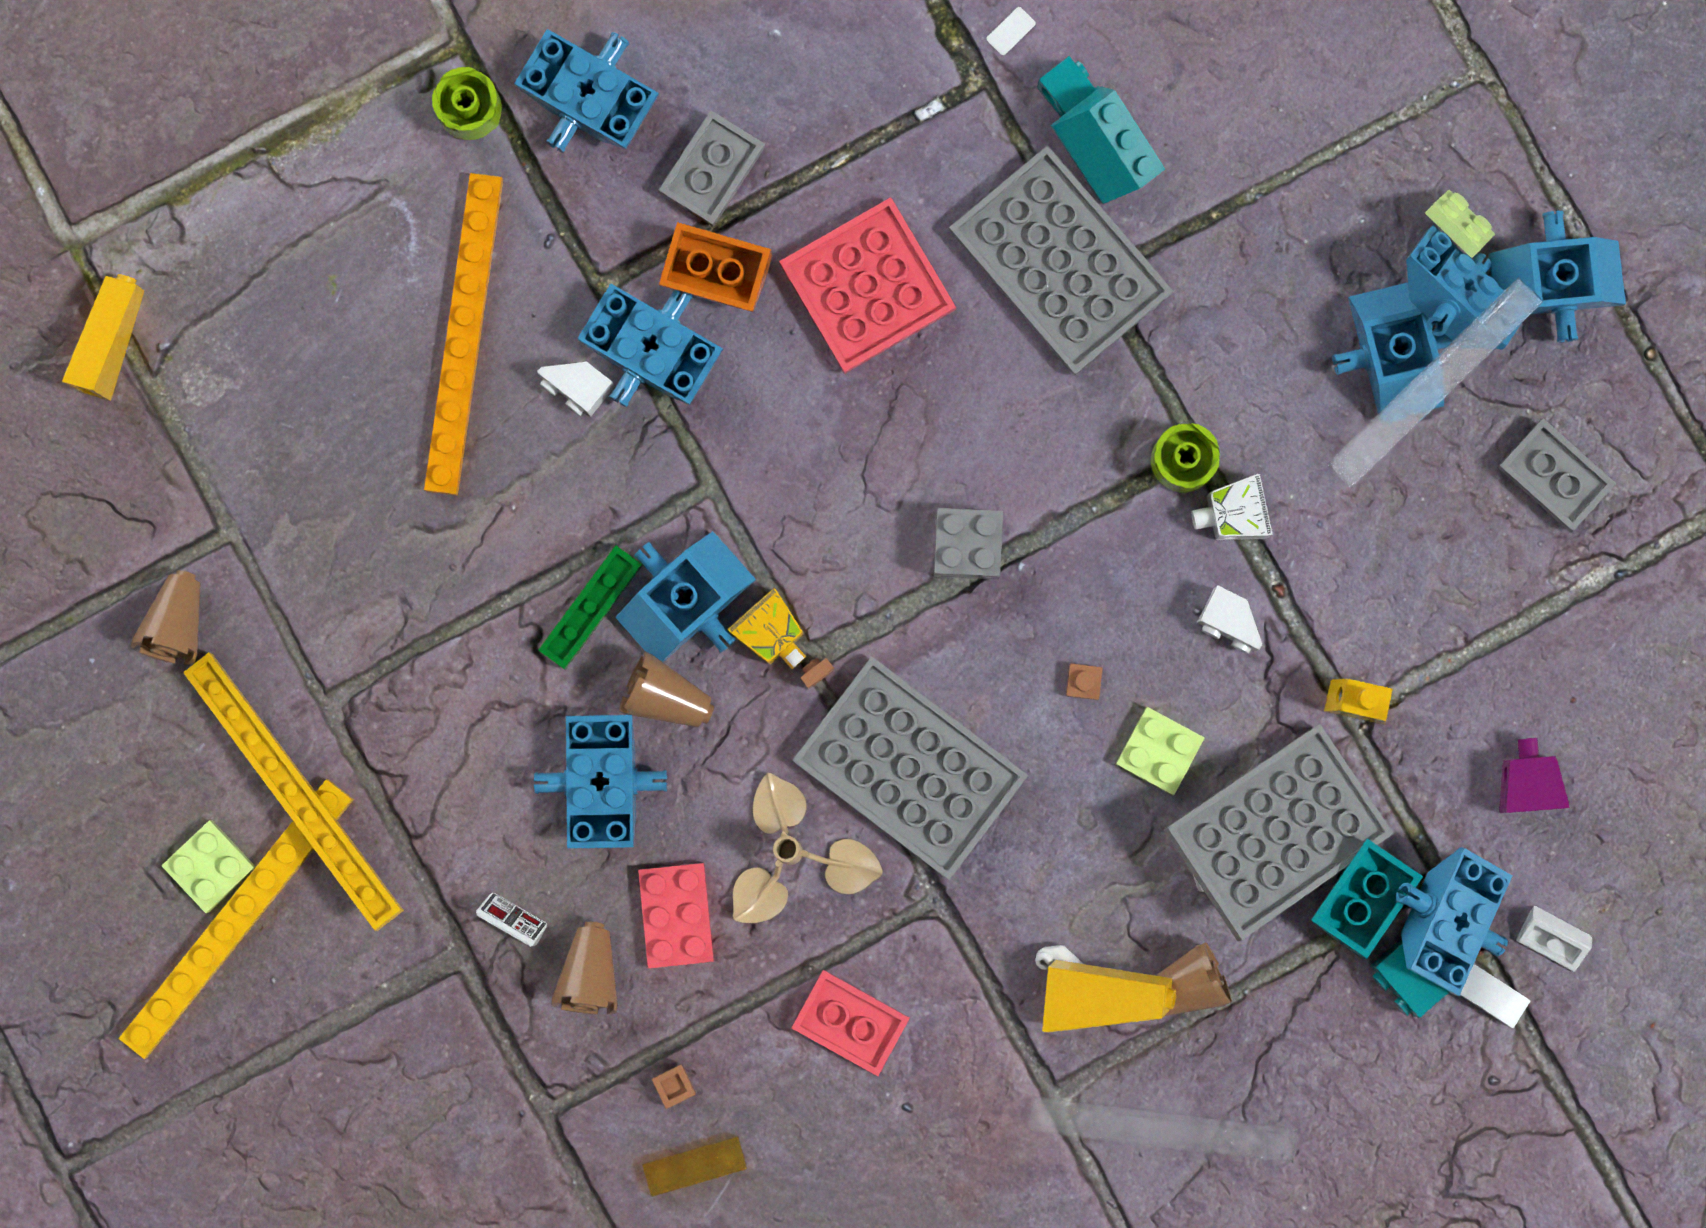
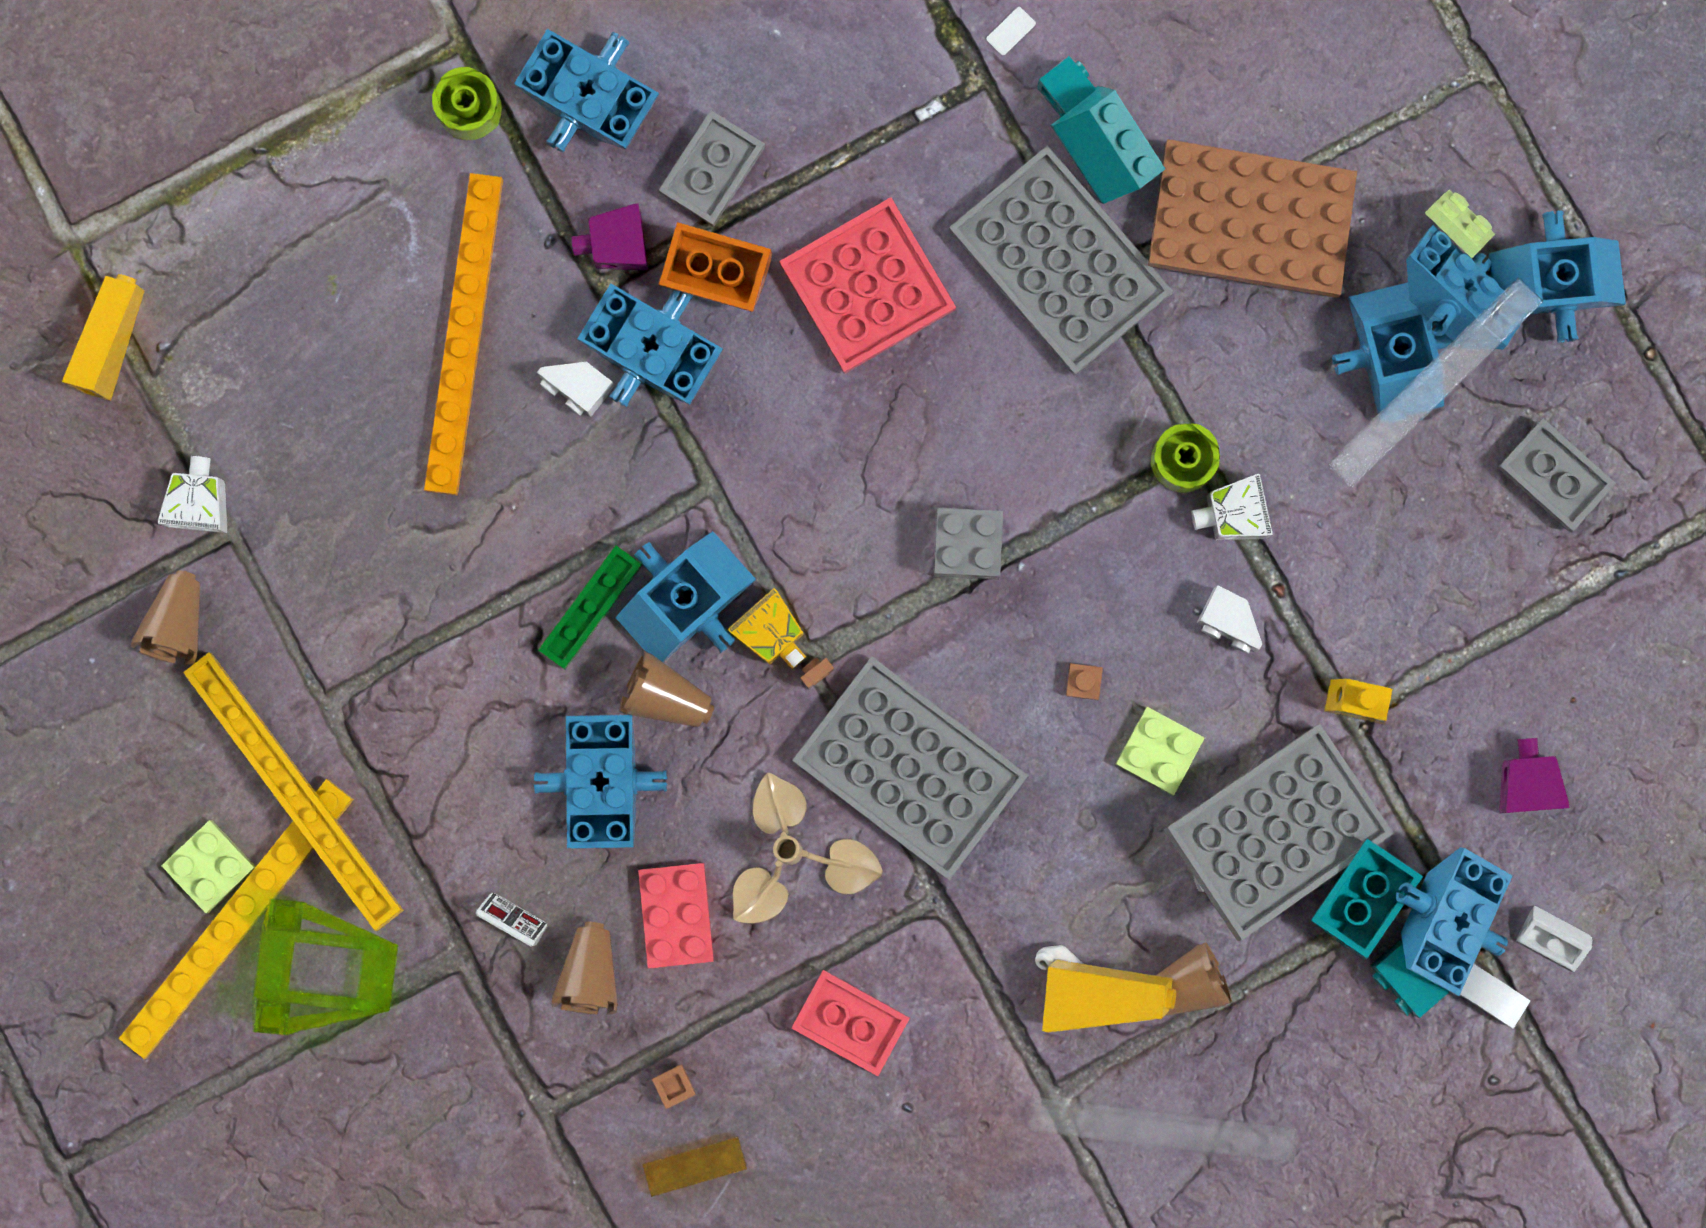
none -> white torso [158,456,227,533]
none -> clear neon green windscreen [252,898,398,1035]
none -> magenta torso [571,203,649,271]
none -> nougat plate [1148,139,1357,298]

